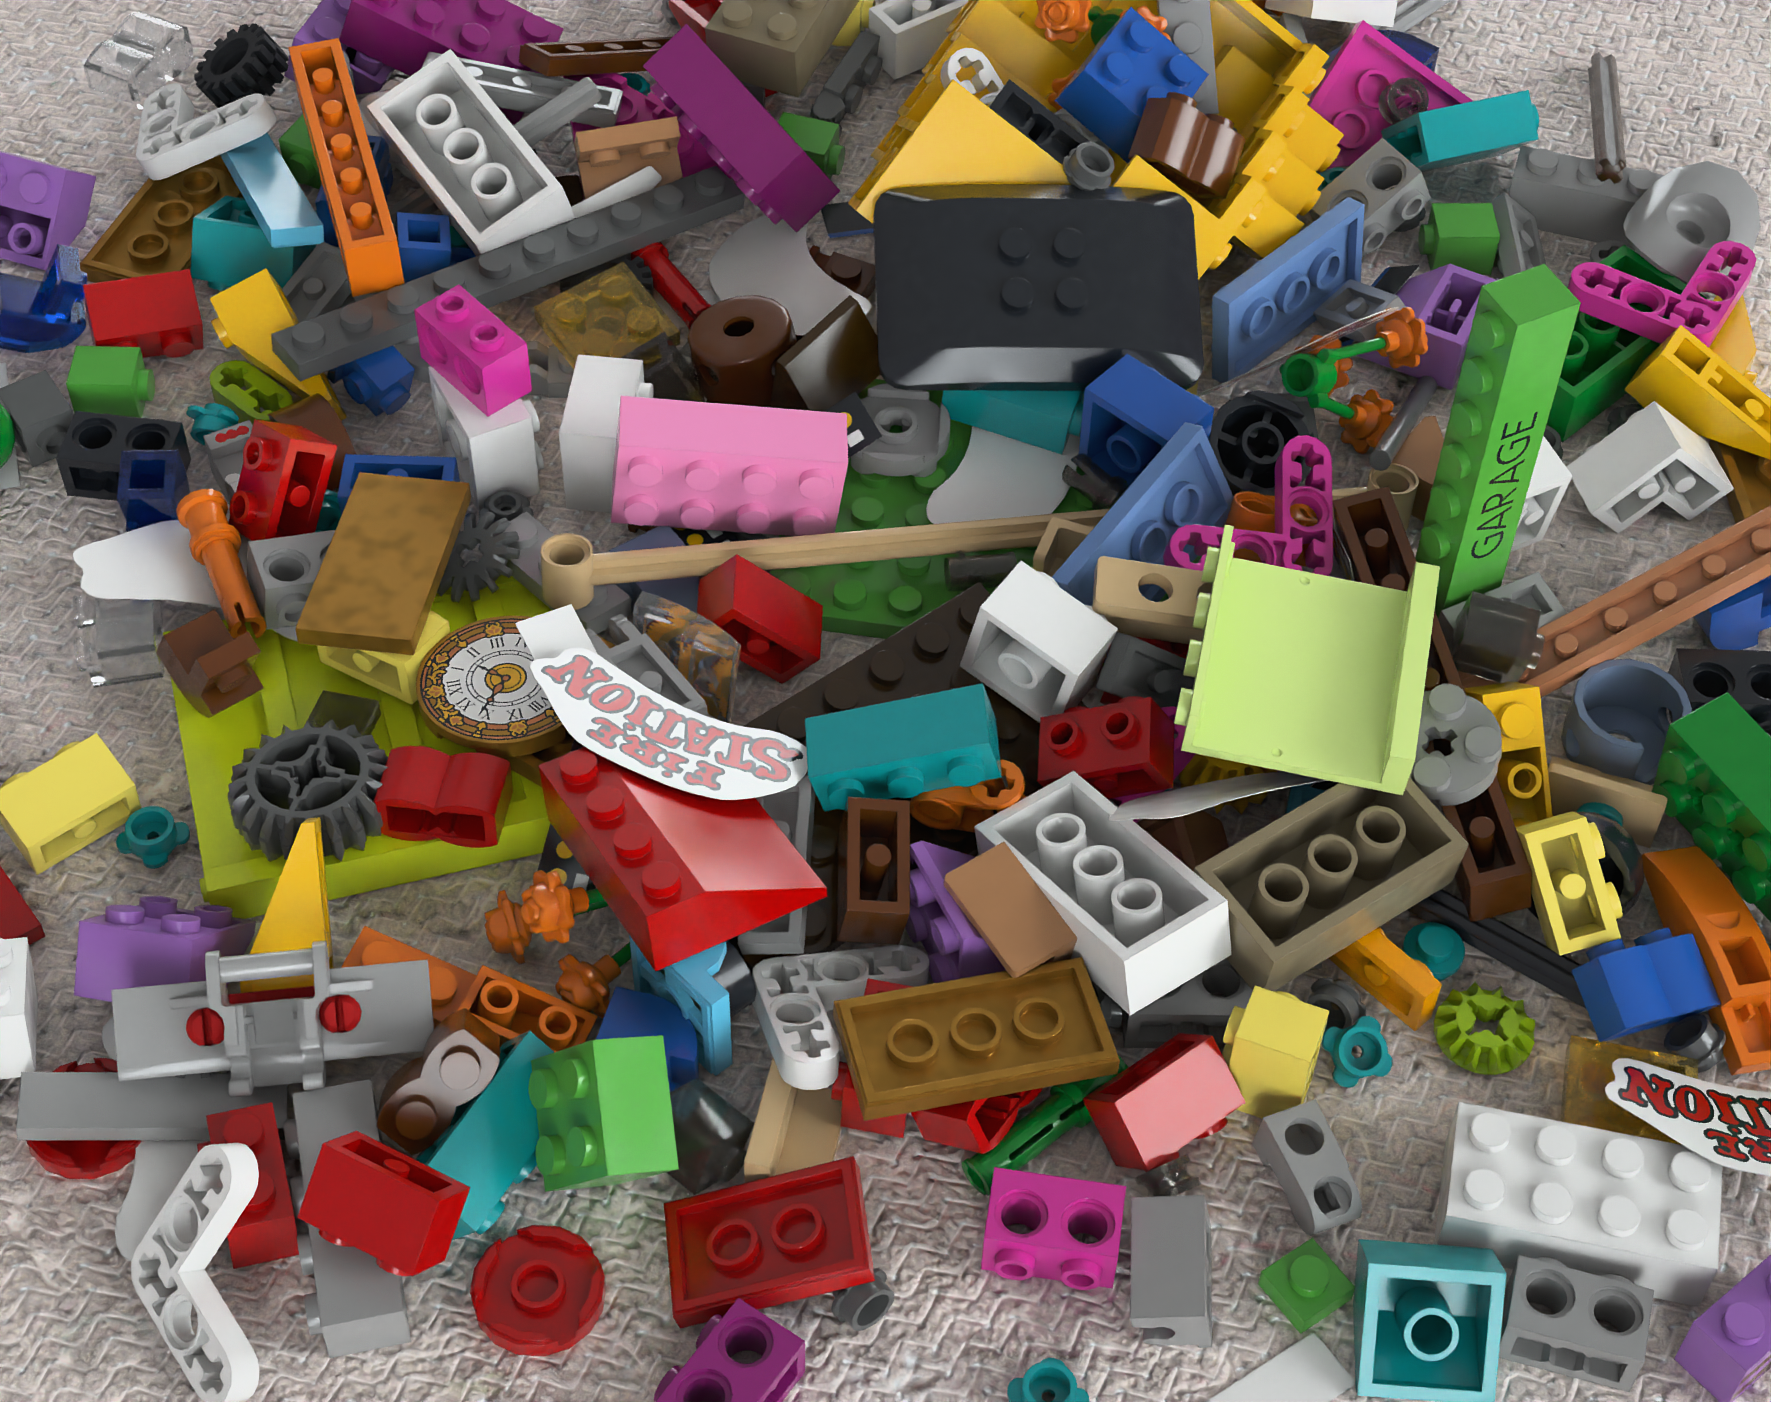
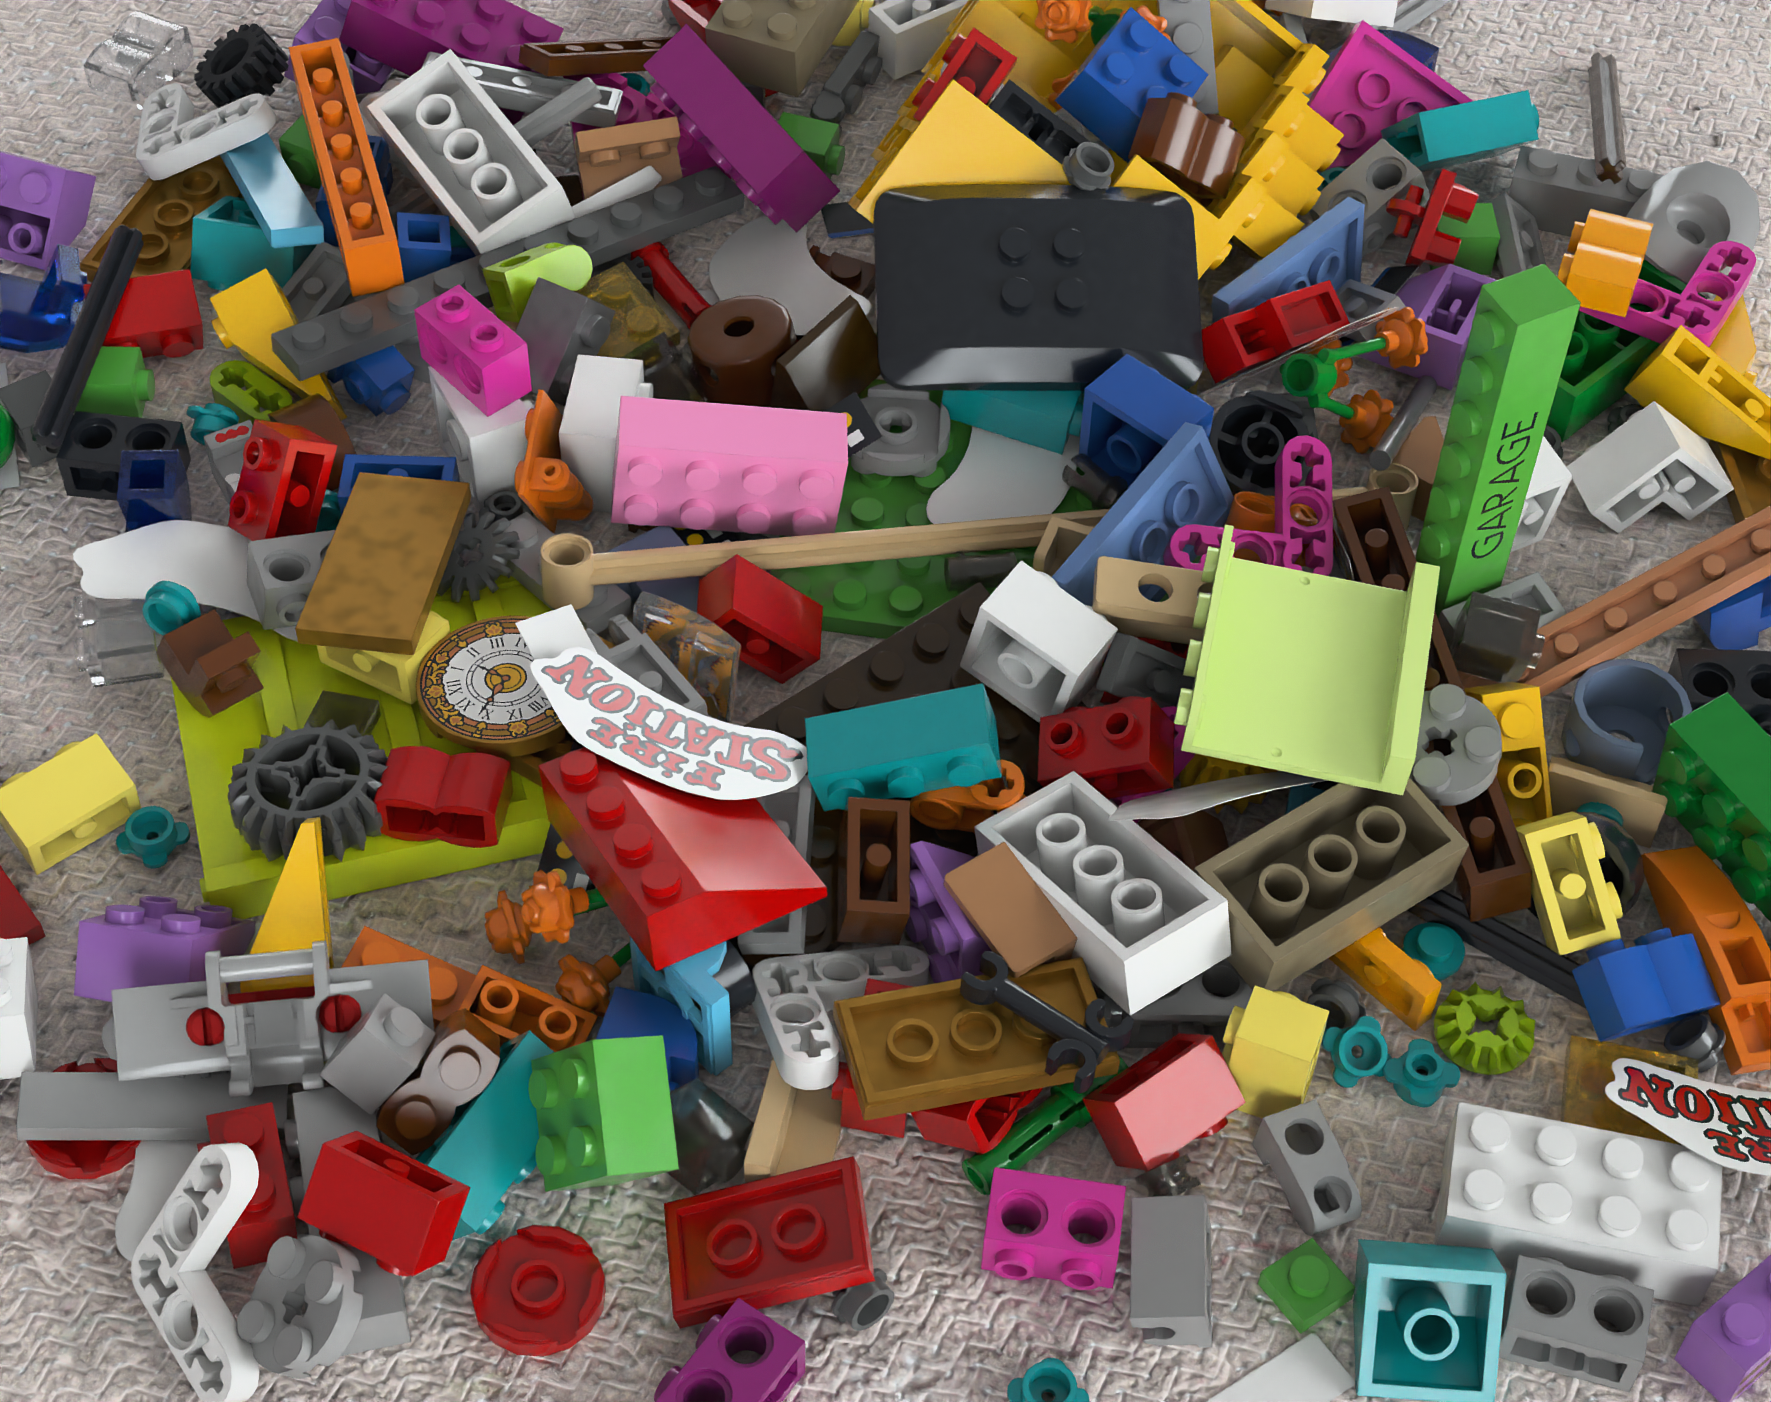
orange pin [176,489,267,639] -> none
clear smoke bush [1378,77,1429,125] -> none
none -> black axle [31,225,143,449]
none -> teal plate [142,581,201,635]
none -> light grey plate [237,1235,363,1379]
none -> light grey brick [319,993,436,1115]
none -> lime leg [482,242,593,323]
none -> flat silver brick [515,277,616,406]
none -> orange hinge [515,389,594,533]
none -> red brick [911,27,1017,123]
none -> black bar [960,951,1134,1094]
none -> red slope [1202,280,1350,384]
none -> teal plate [1383,1039,1461,1108]
none -> red hips [1386,168,1479,270]
none -> light orange brick [1557,209,1654,317]

